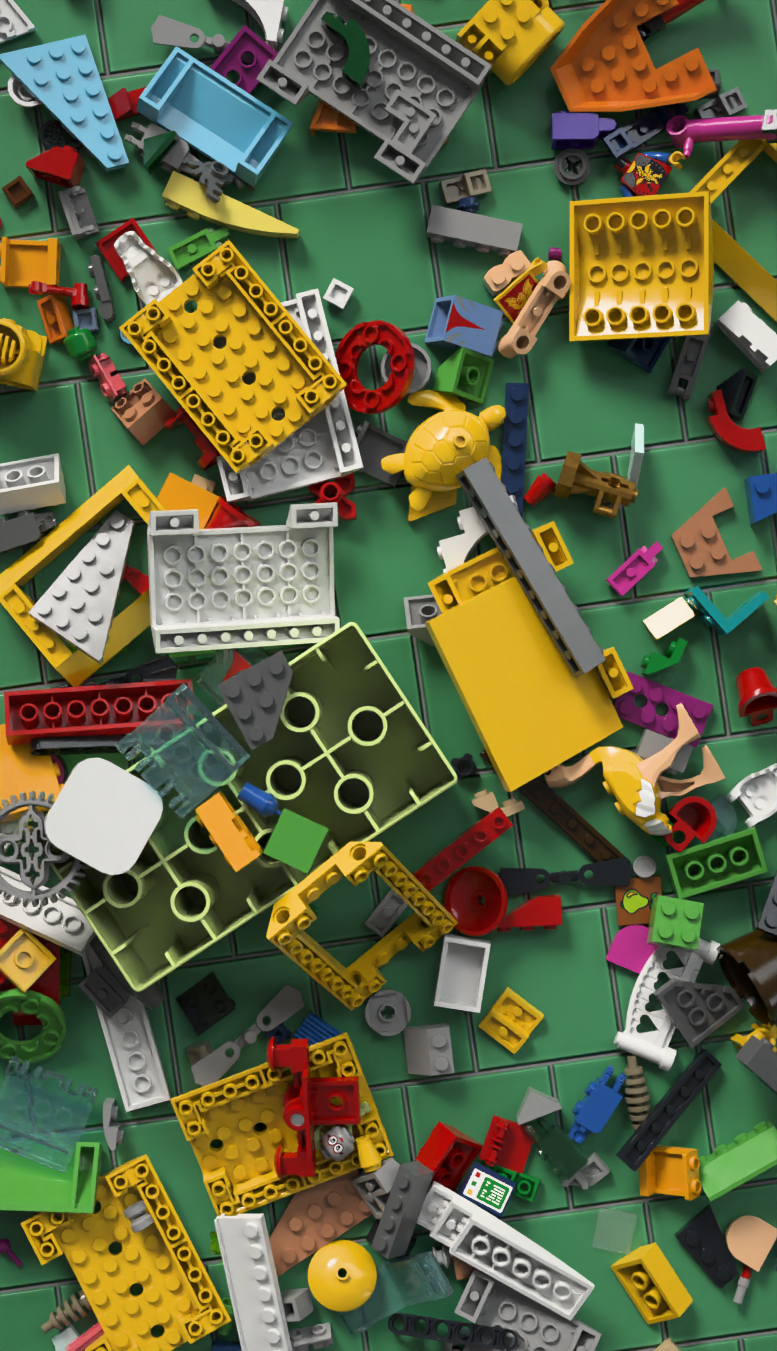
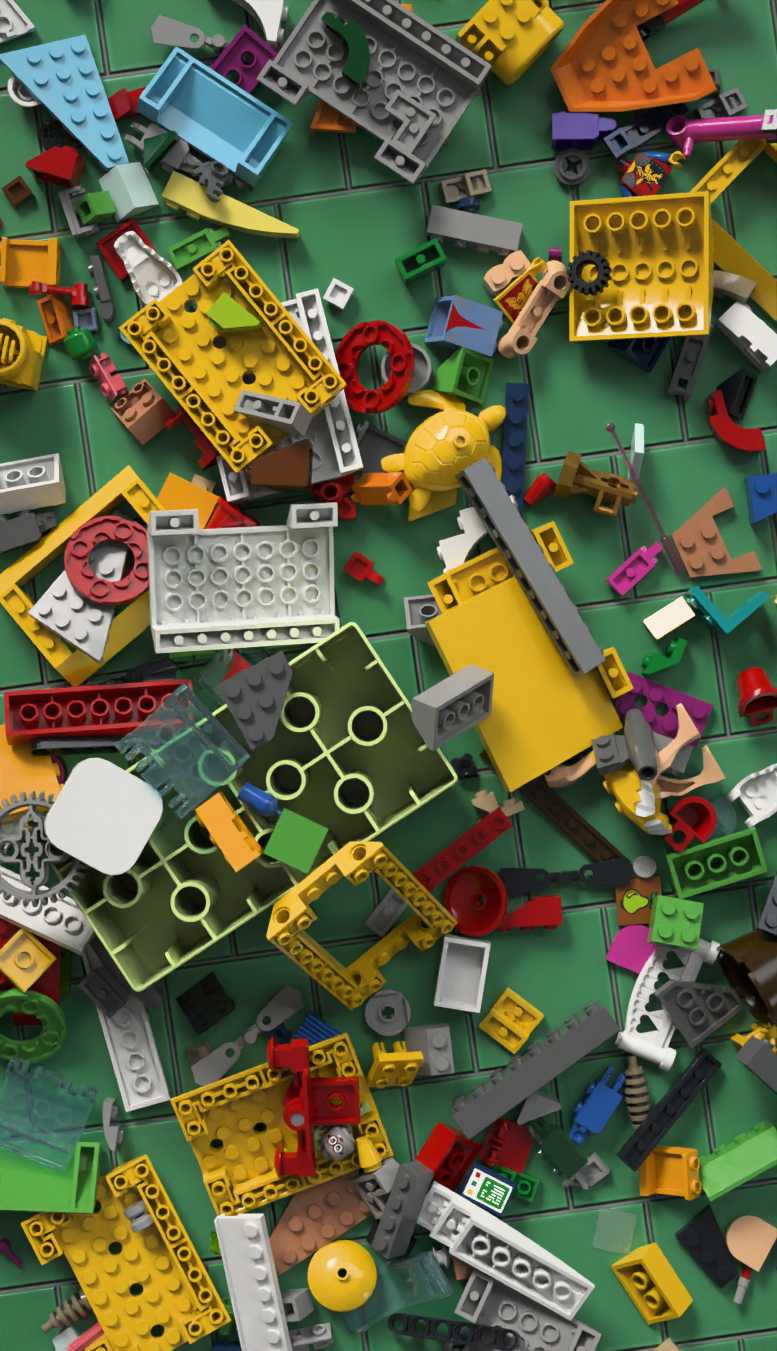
none -> plate [64,516,149,606]
none -> bright green brick [75,191,117,225]
none -> light aqua slope [99,162,159,223]
none -> lime slope [206,292,262,333]
none -> light grey slope [233,390,313,437]
none -> reddish brown slope [247,439,313,493]
none -> red plate [343,550,384,586]
none -> orange brick [351,472,413,505]
none -> yellow plate [366,1041,424,1088]
none -> green brick [395,238,447,285]
none -> light grey slope [411,664,494,751]
none -> dark grey brick [451,1000,620,1139]
none -> black tyre [567,250,612,296]
none -> dark grey plate [591,709,658,781]
none -> piece [606,423,685,573]
none -> dark tan slope [713,270,757,304]

